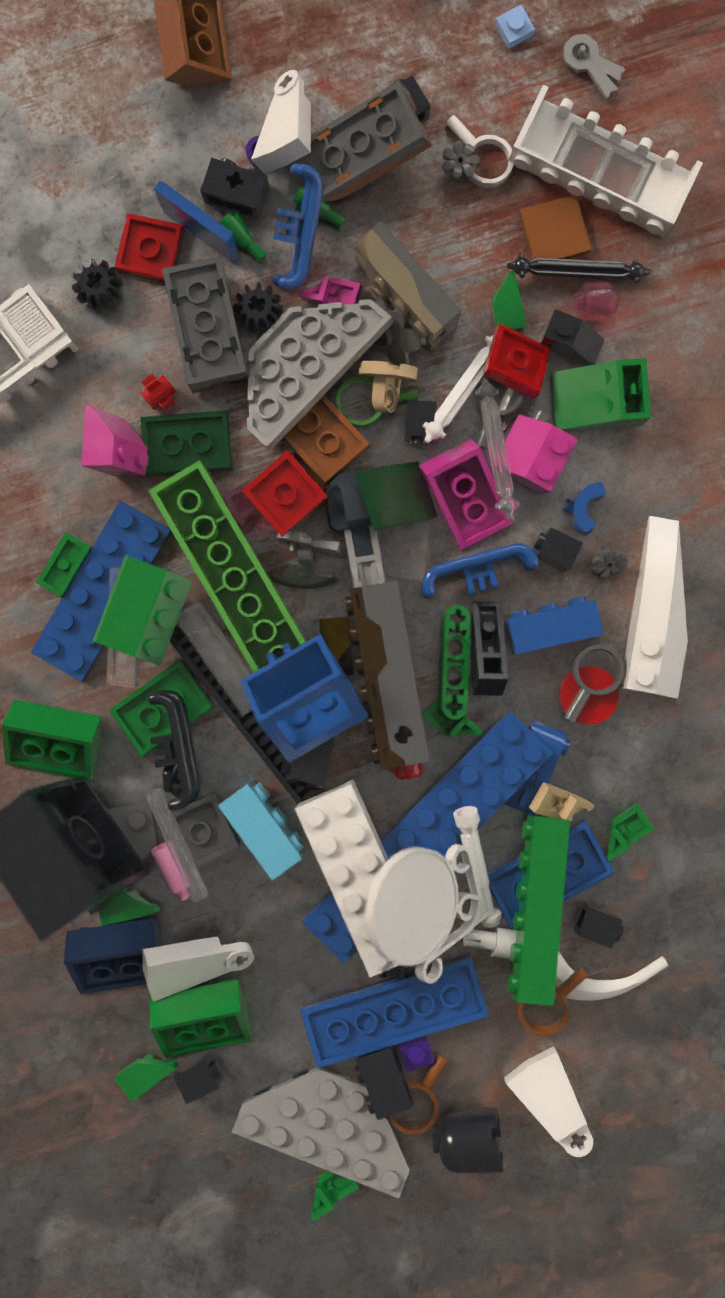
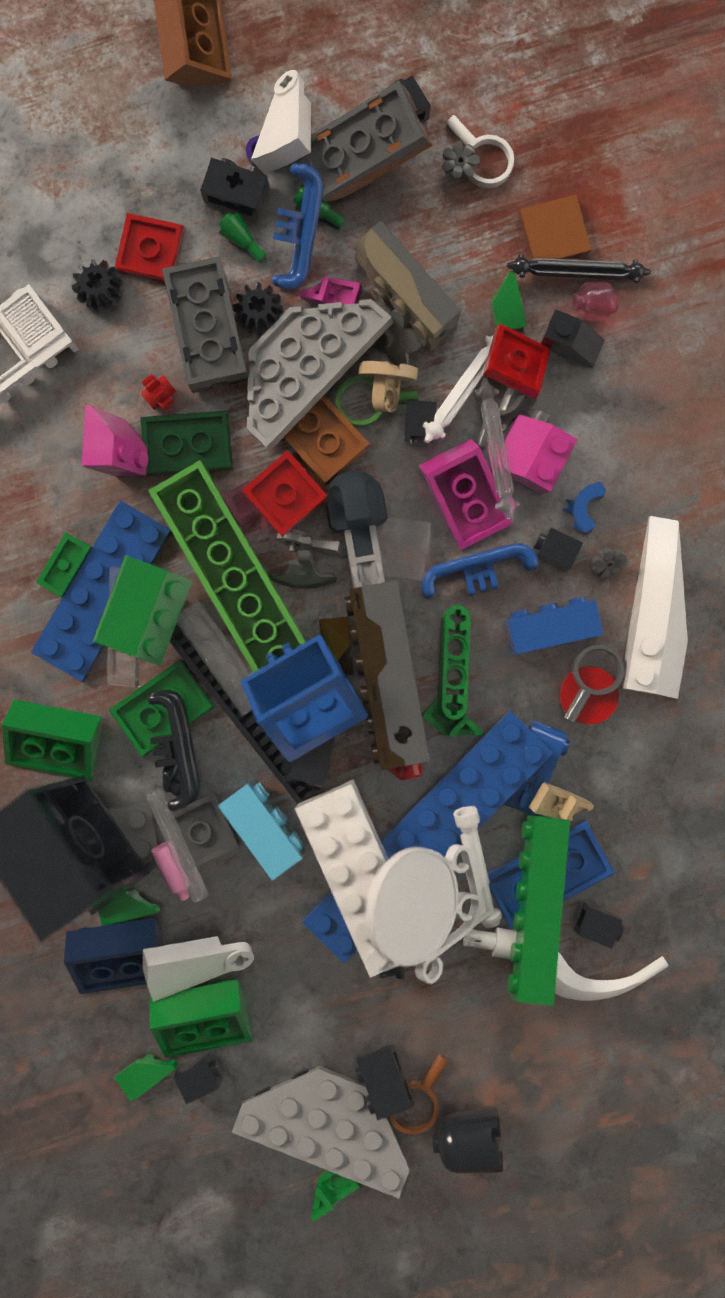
blue tile [154,181,239,264] -> none
blue plate [300,956,489,1069] -> none
dark green tile [354,461,438,531] -> none
dark purple plate [397,1035,435,1072] -> none
black slope [471,601,509,696] -> none
light blue plate [495,5,535,49] -> none
white piece [504,1046,593,1157] -> none
white window [508,85,703,238] -> none
dark orange piece [517,967,589,1035] -> none
green slope [551,358,651,431] -> none
light grey piece [563,34,625,100] -> none
green slope [607,802,655,861] -> none

